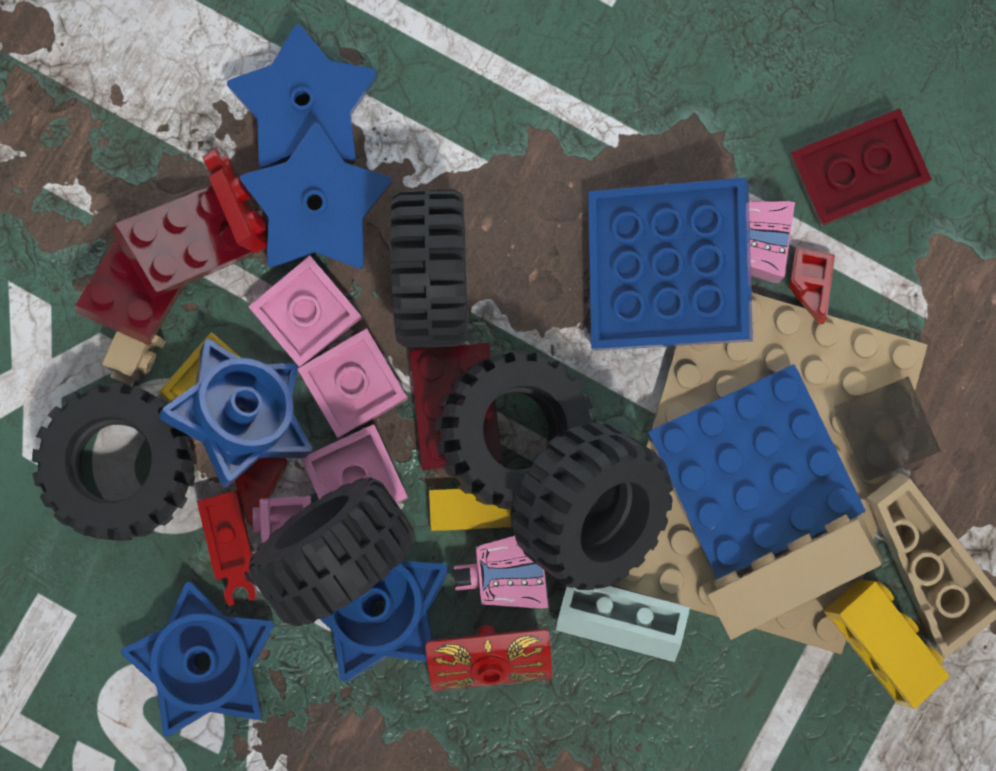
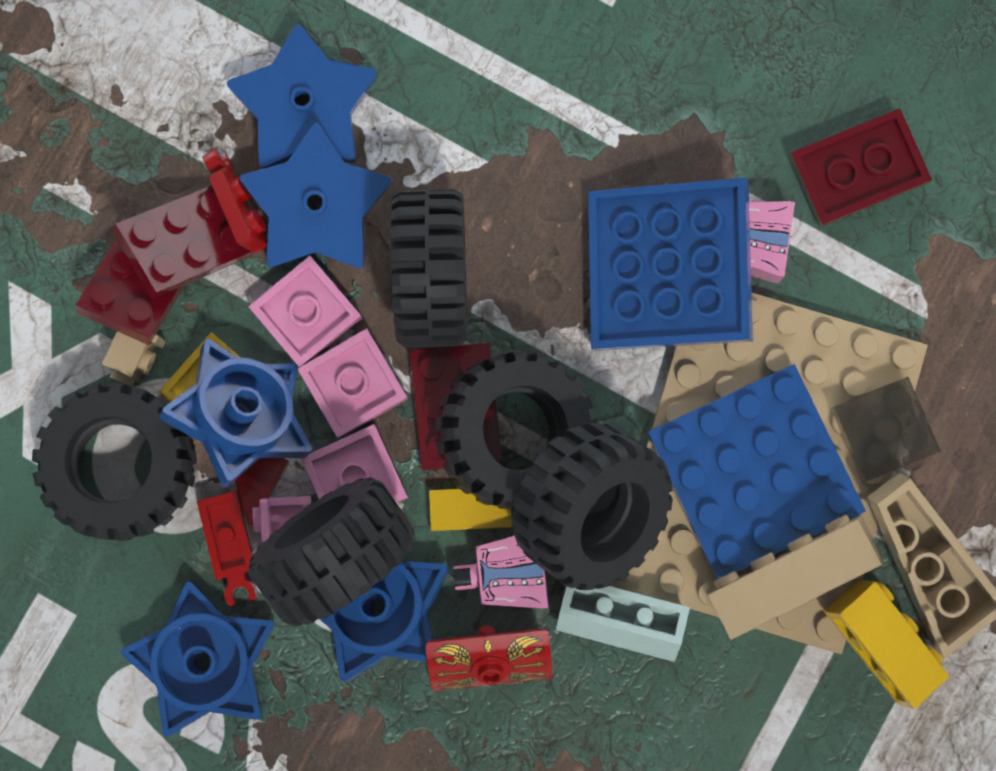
tile [788,247,835,324] -> none

